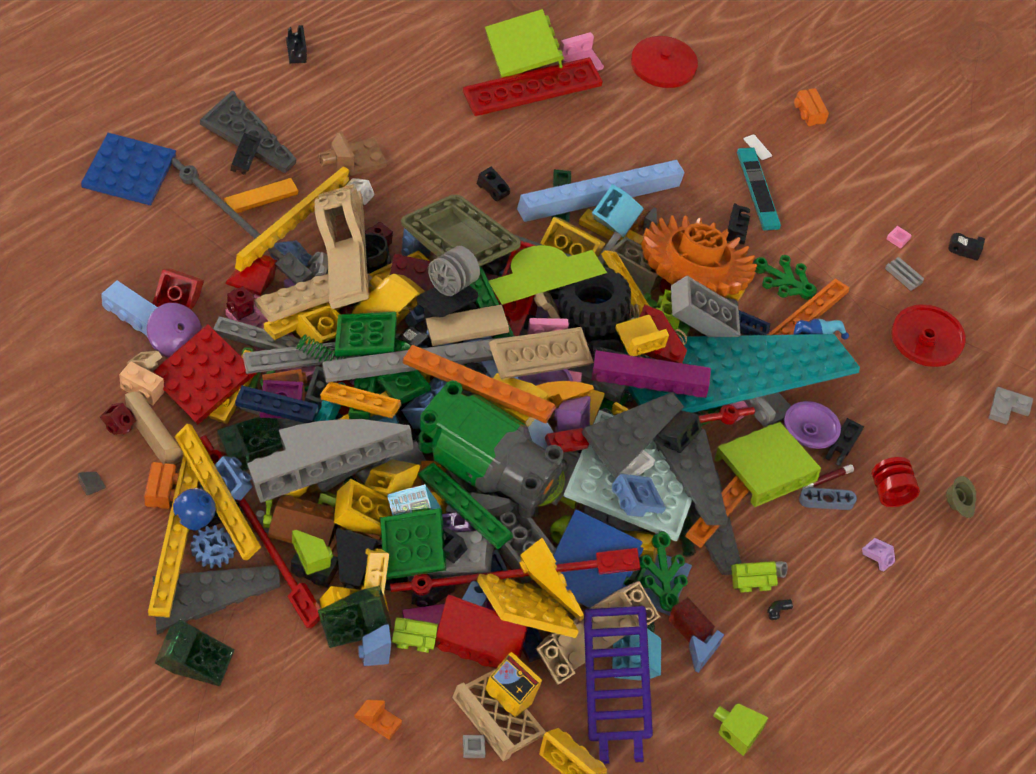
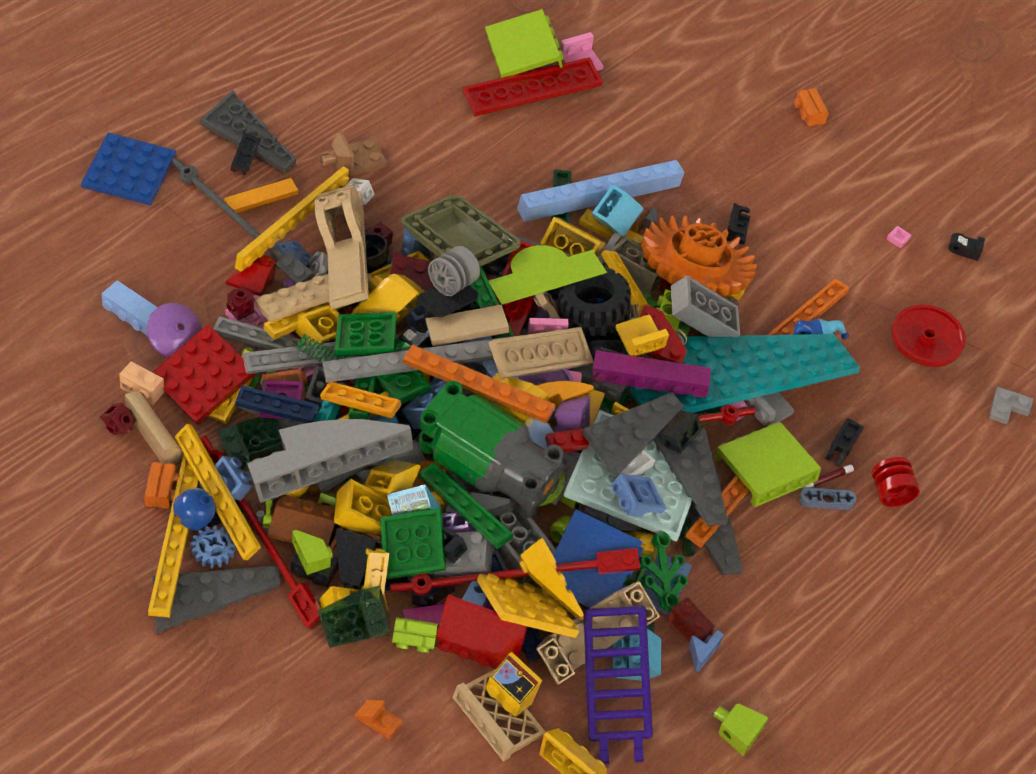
dark grey slope [78,472,106,496] -> none
tan slope [127,351,162,372] -> none
red slope [152,268,204,310] -> none
clear green slope [155,619,235,686] -> none
black hinge [286,25,307,64] -> none
medium blue slope [358,624,391,666] -> none
light grey tile [463,735,486,758] -> none
black leg [476,166,510,201] -> none
red dish [631,36,698,88] -> none
lime brick [731,561,778,593] -> none
tile [737,147,781,231] -> none
dark blue slope [738,310,771,335] -> none
white sticker [743,134,772,160] -> none
green plant [753,255,817,300] -> none
black arm [767,599,793,620] -> none
light grey hinge [776,561,788,578] -> none
medium lavender dish [784,401,841,449] -> none
lavender bracket [862,538,895,572] -> none
light grey tile [885,257,924,291] -> none
olive piece [946,476,976,518] -> none

